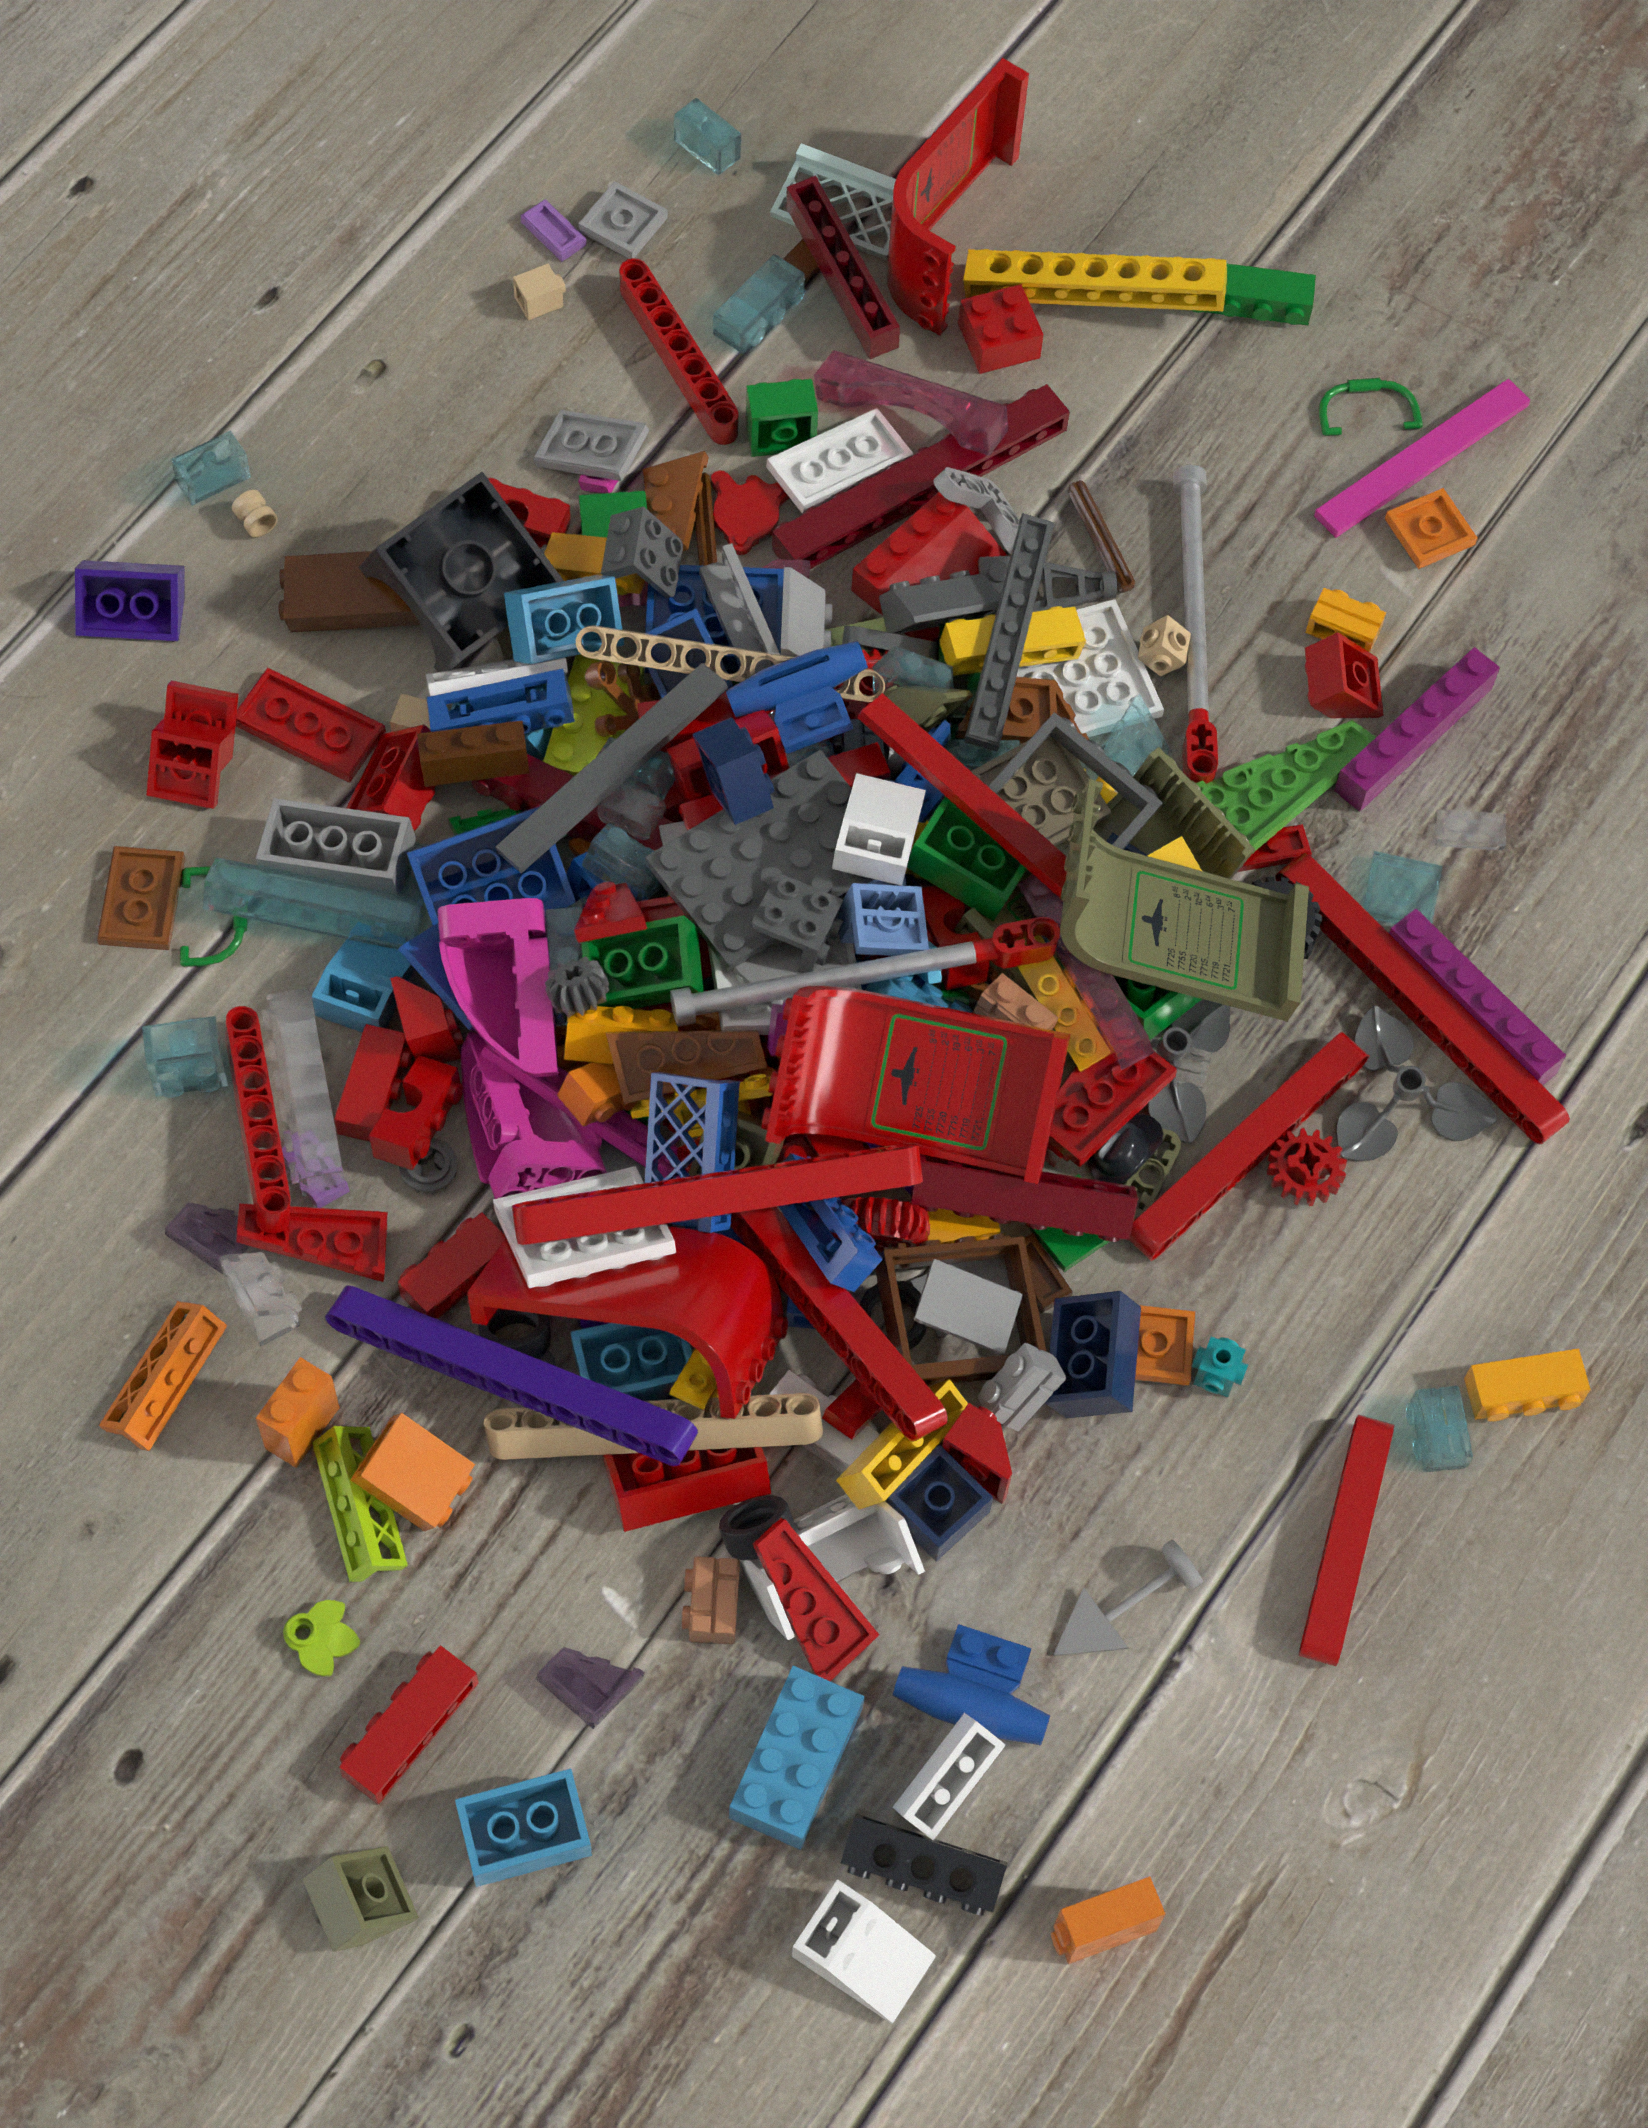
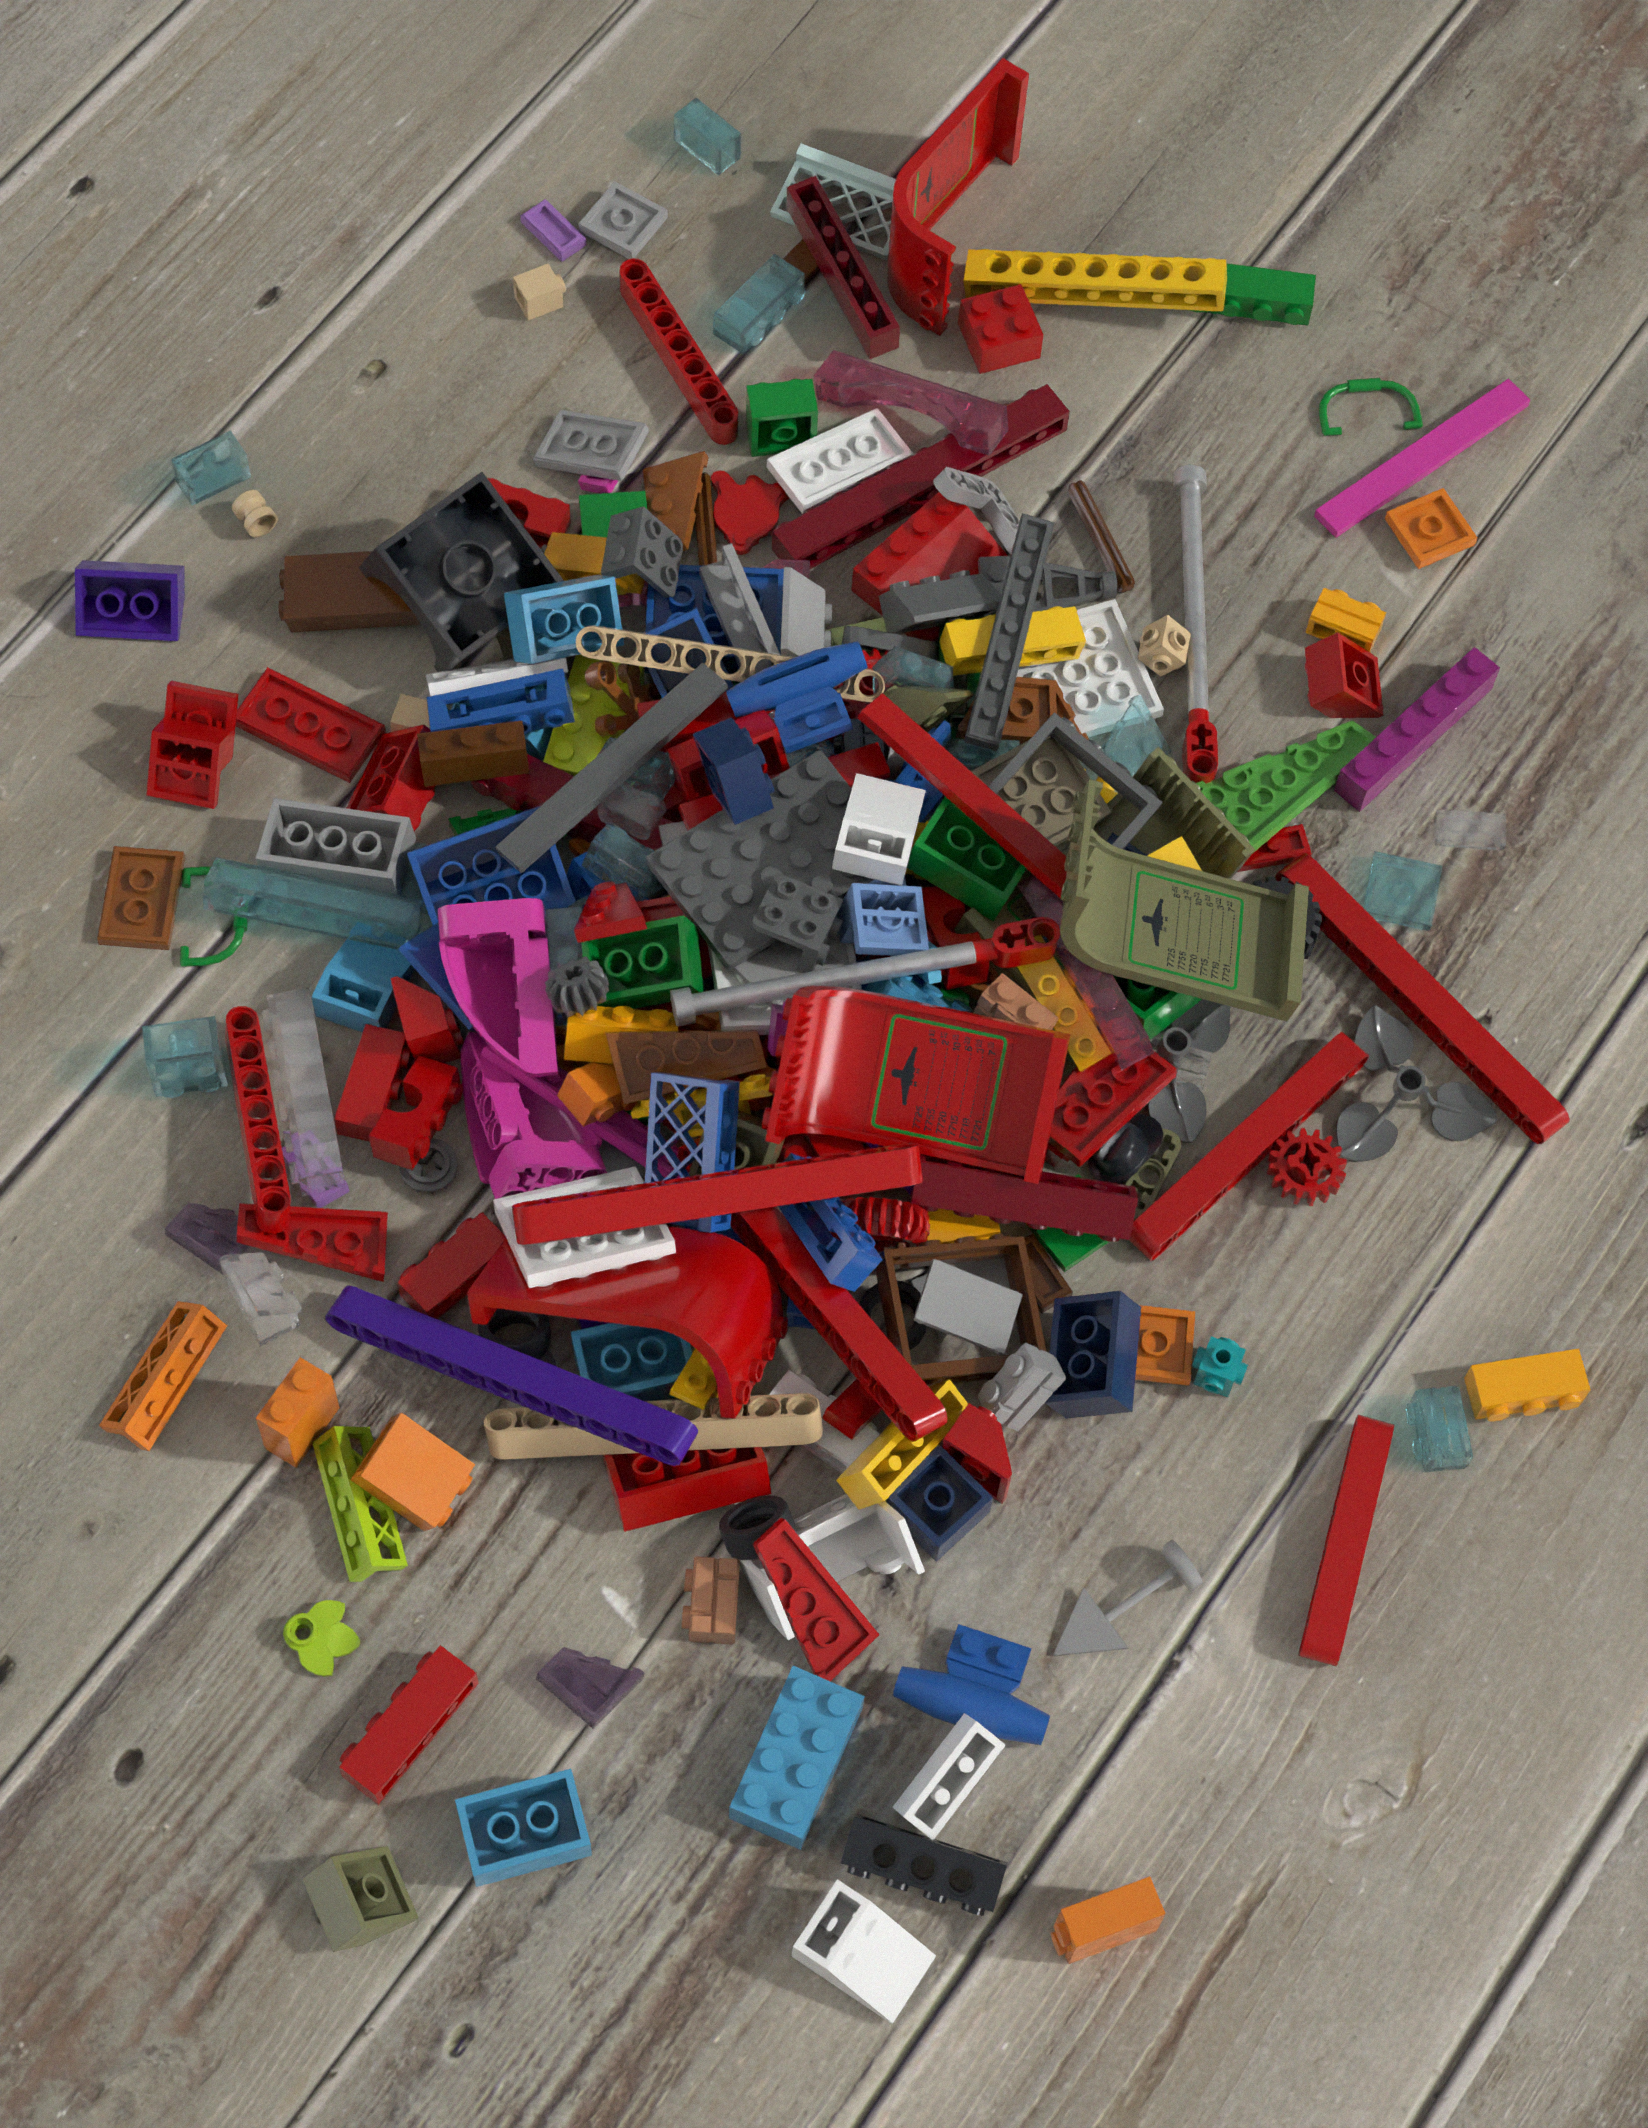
magenta brick [1389,908,1566,1085] -> none

